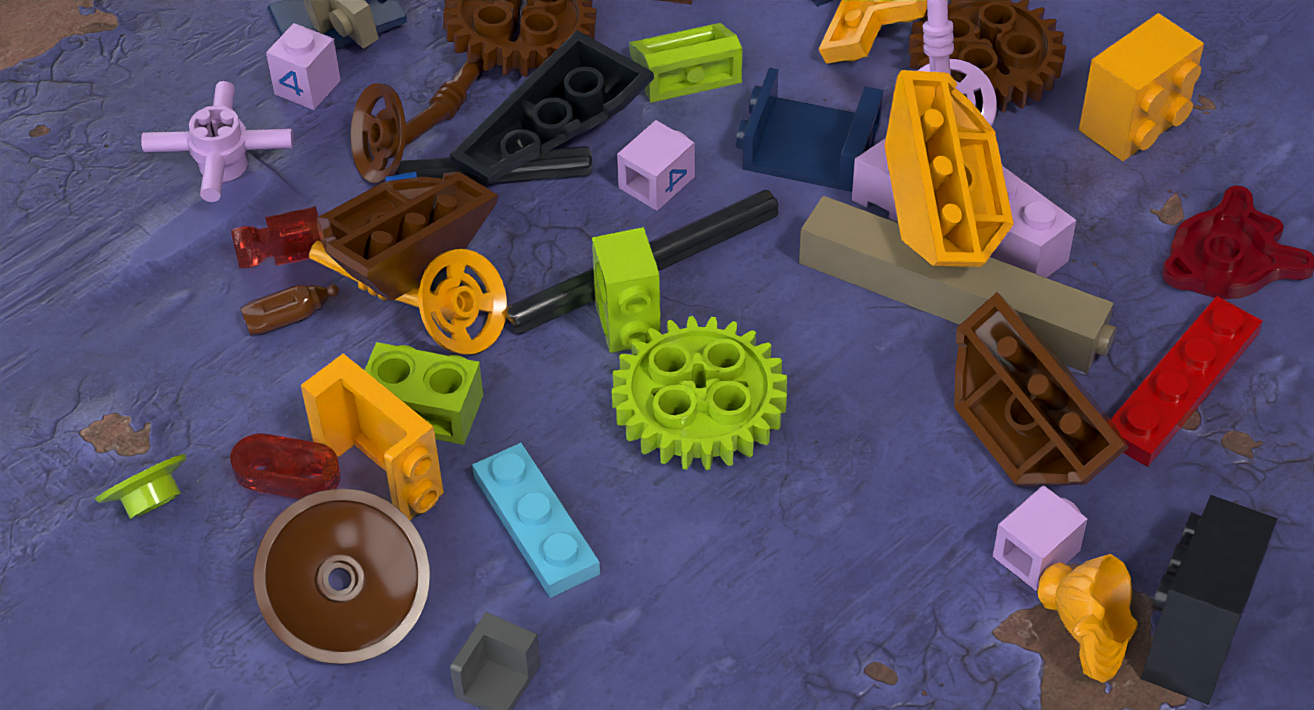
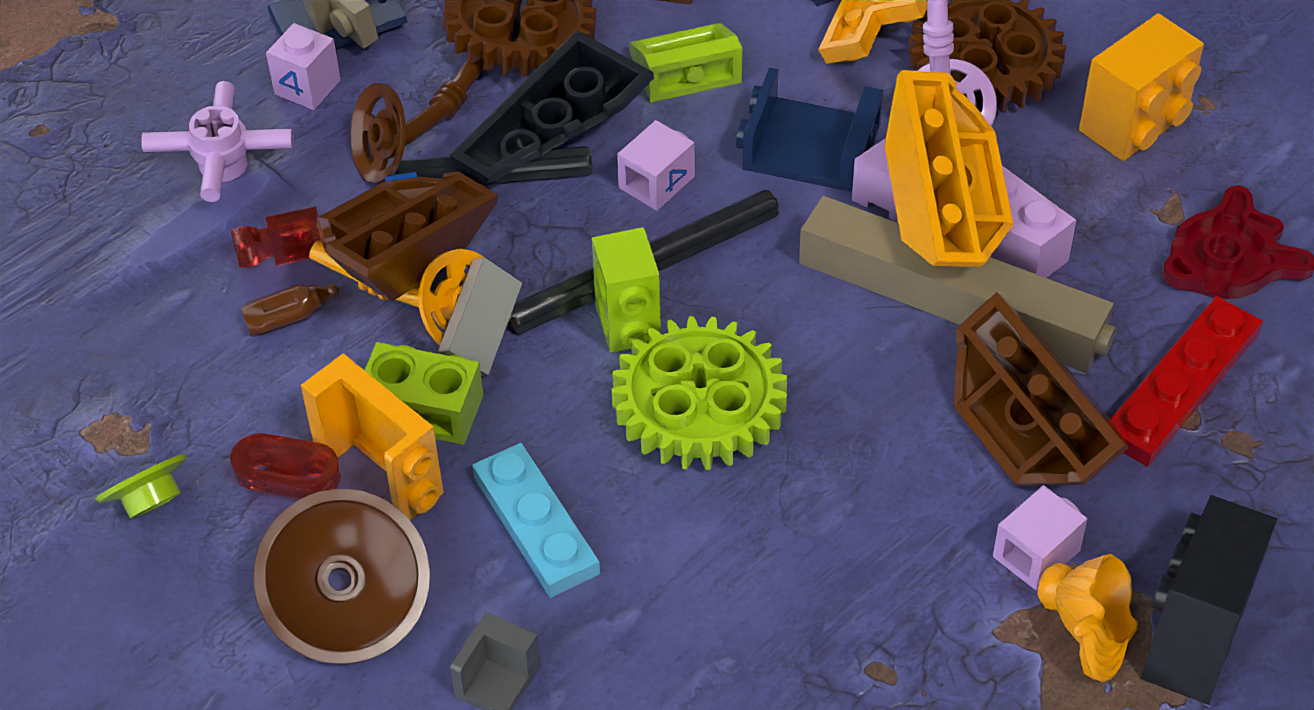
none -> light grey tile [438,257,522,376]

